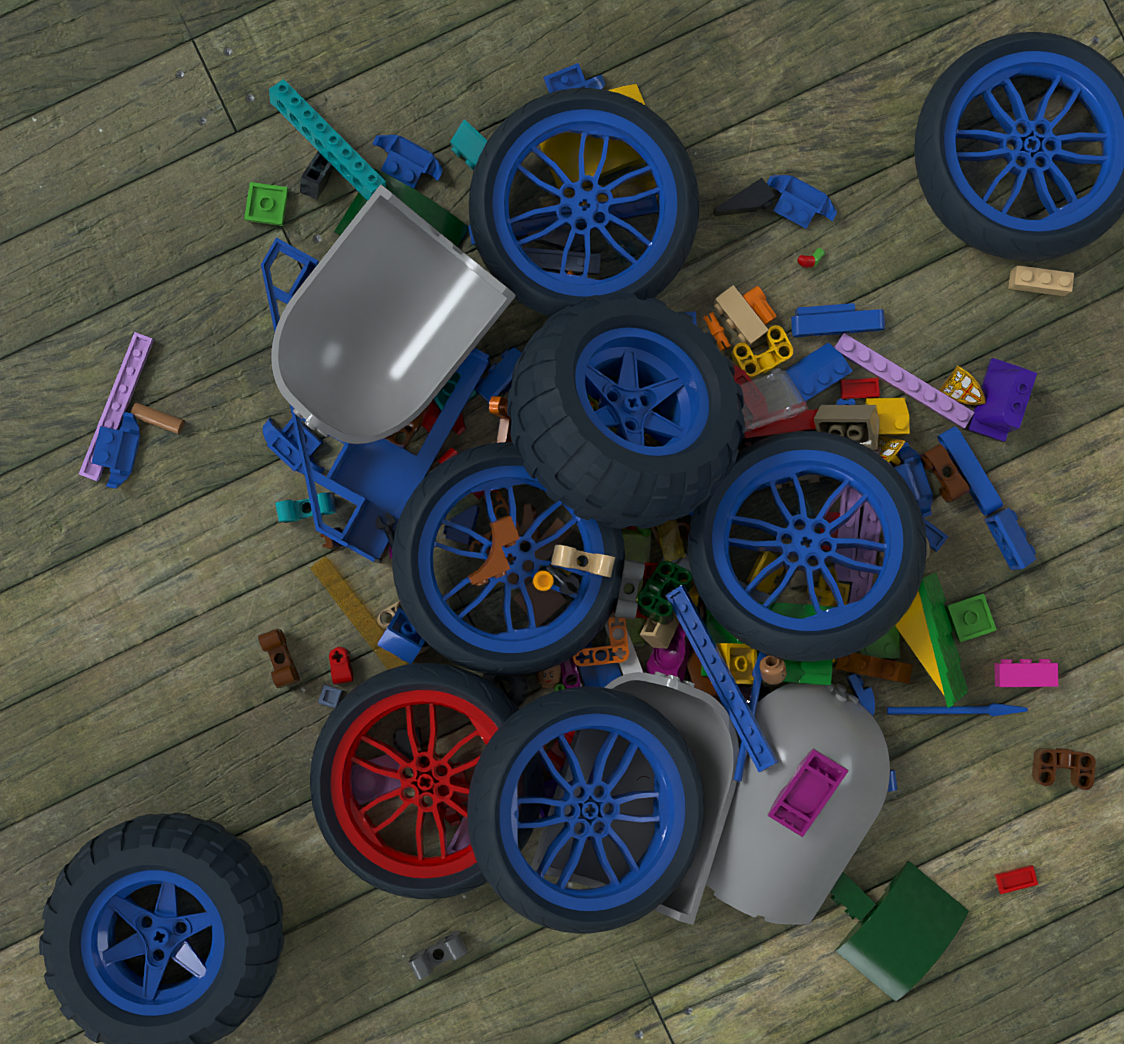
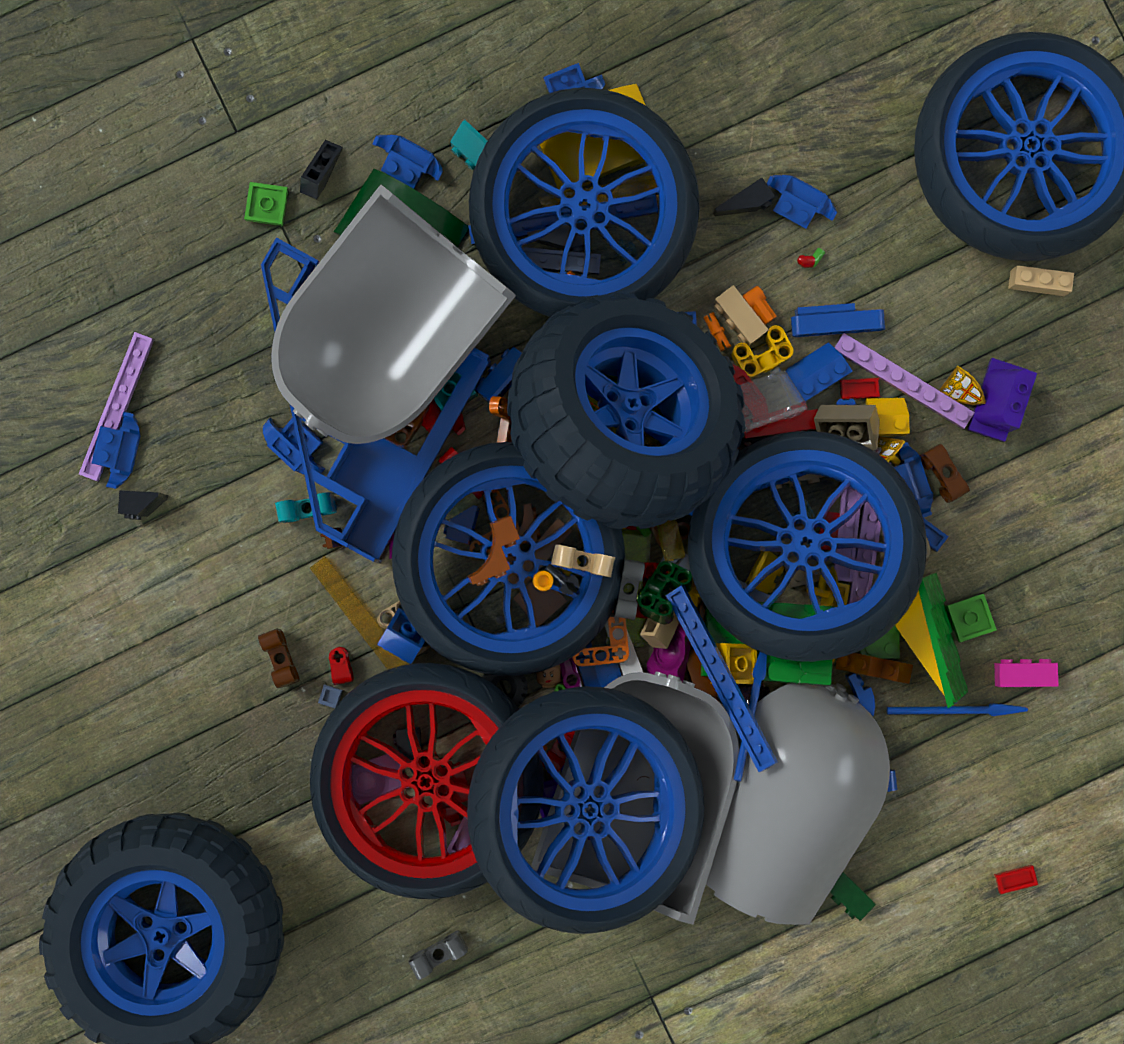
medium nougat piece [131,402,184,434] -> none
teal brick [269,79,386,201] -> none
black bar [375,512,396,549] -> none
medium nougat head [759,655,787,684] -> none
magenta slope [768,748,849,837] -> none
dark green slope [835,861,969,1001] -> none
blue beam [937,426,1003,516] -> none
blue slope [984,508,1036,570] -> none
reddish brown beam [1032,748,1096,790] -> none
none -> black slope [118,490,168,520]

